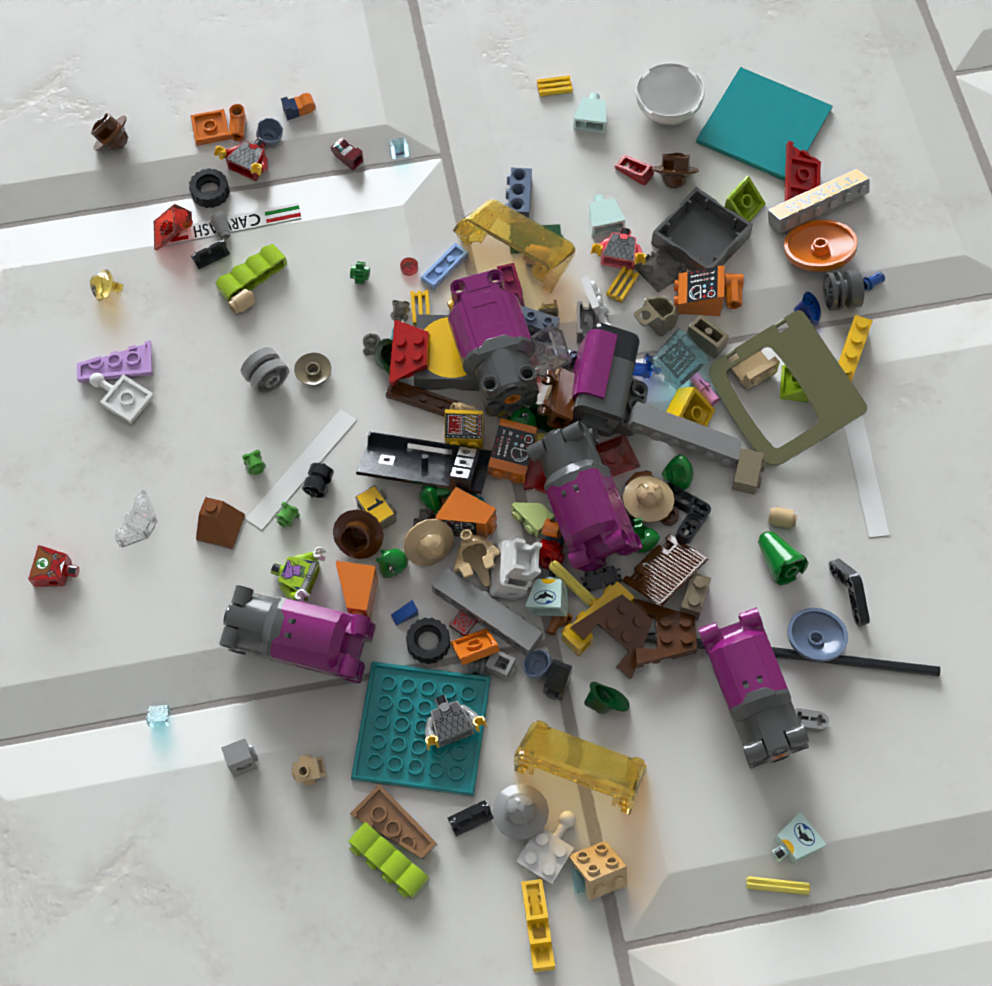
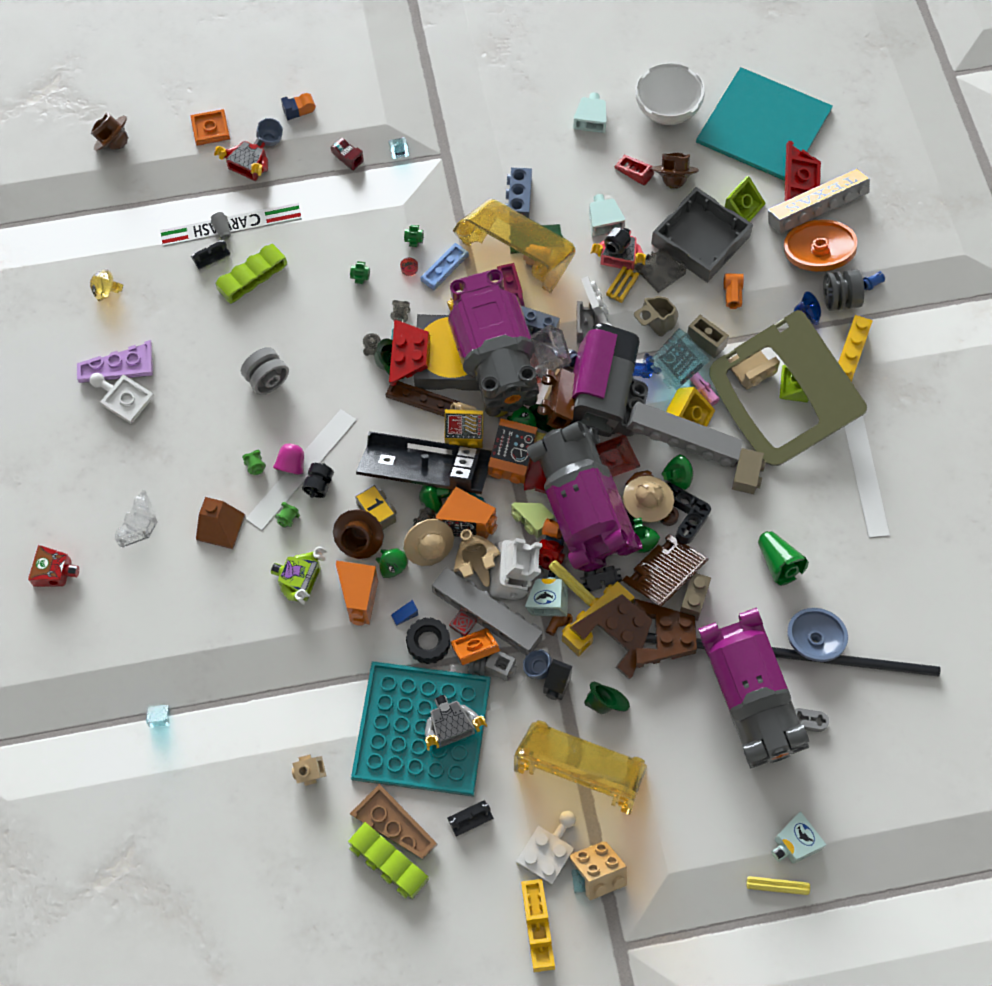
clear red slope [153,203,193,251] -> none
black tyre [189,168,230,208] -> none
magenta piece [219,585,376,684] -> none
light grey brick [221,738,259,777] -> none
tan brick [228,289,256,314] -> none
orange piece [229,104,247,141] -> none
dark tan dish [294,352,331,386] -> none
yellow tile [410,290,430,325] -> none
light grey helmet [492,784,549,840] -> none
yellow tile [537,75,573,97] -> none
clear smoke brick [538,299,559,317] -> none
slope [673,266,725,316] -> none
tan brick [768,507,798,529] -> none
black beam [829,558,870,627] -> none
none -> dark pink hair [273,443,304,474]
none -> green gear [404,225,424,247]
none -> black head [604,227,631,254]

